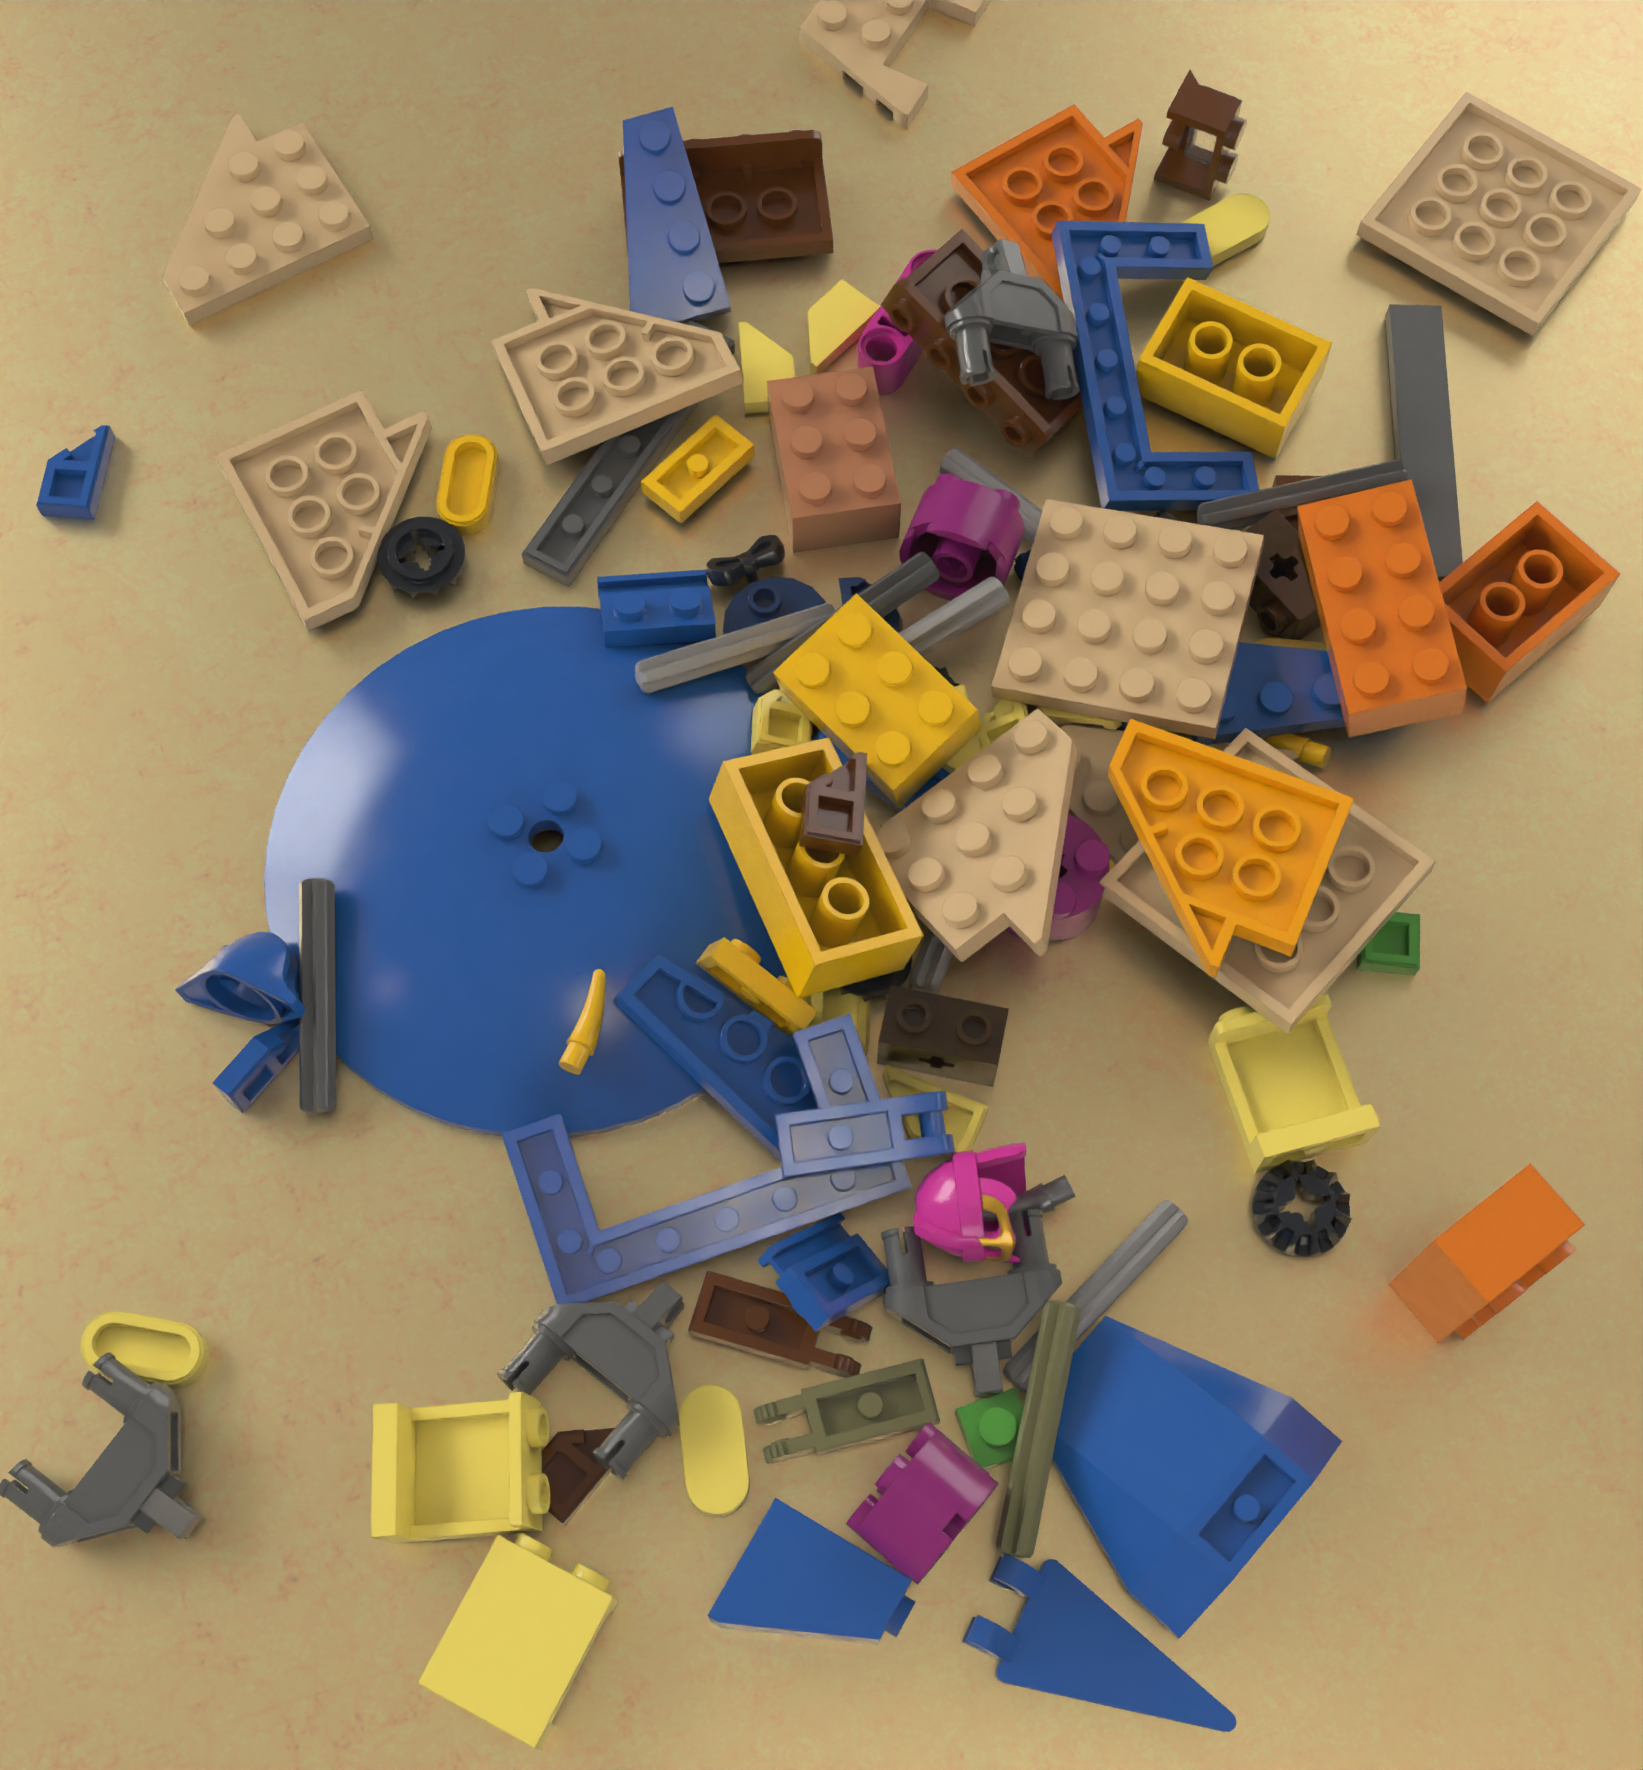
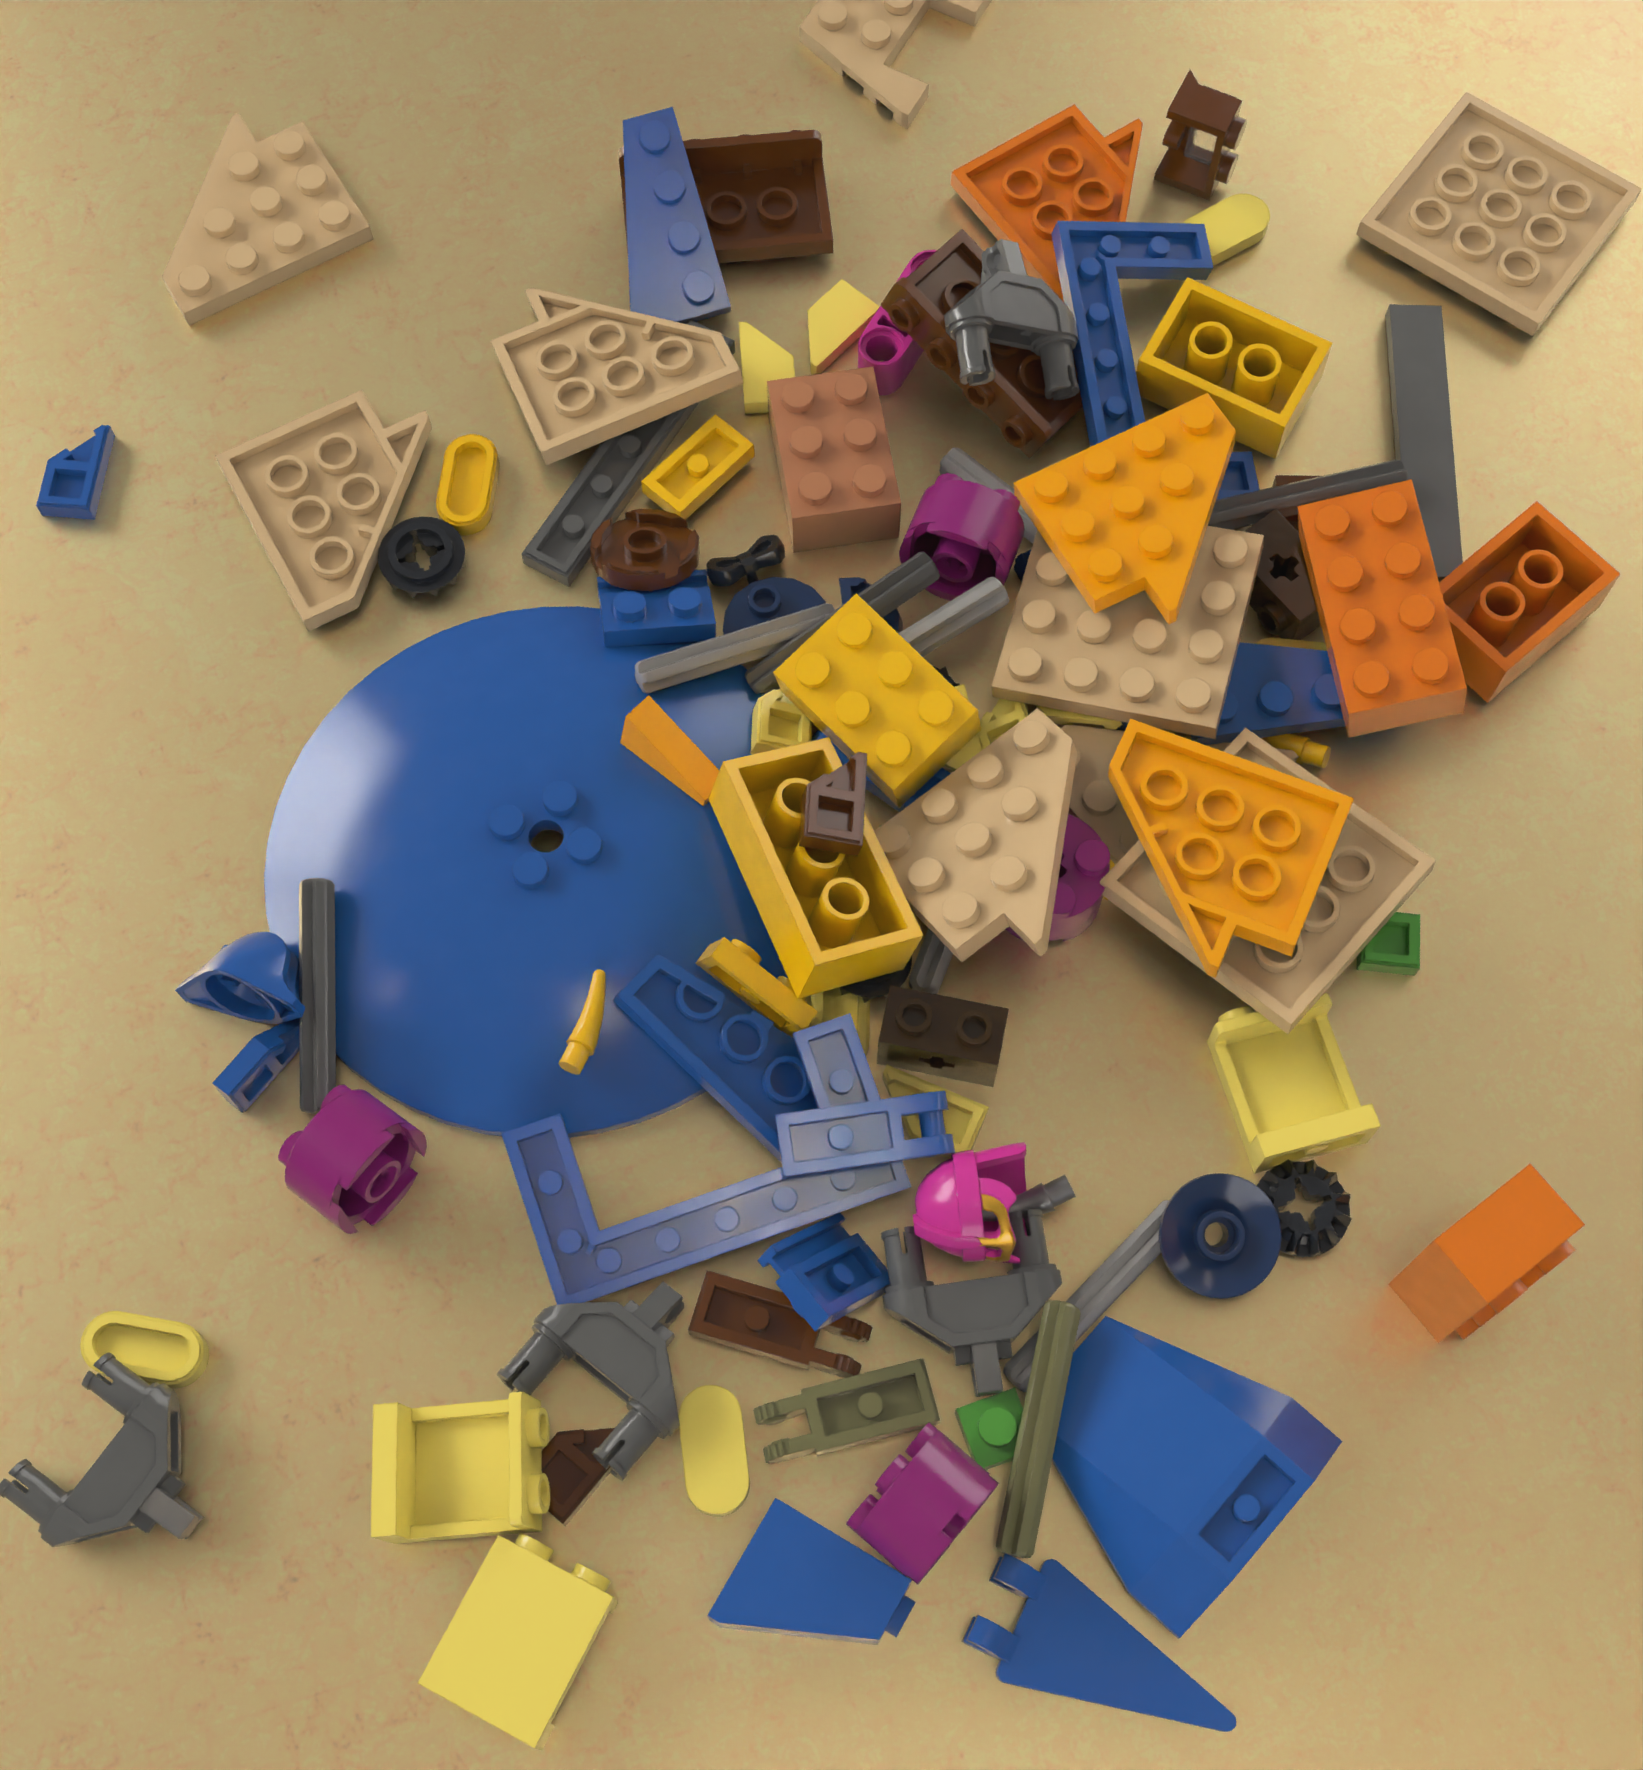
none -> magenta brick [278,1084,427,1234]
none -> reddish brown tile [590,509,700,591]
none -> light orange piece [620,695,719,806]
none -> light orange wing [1014,393,1236,624]
none -> dark blue dish [1159,1173,1281,1299]

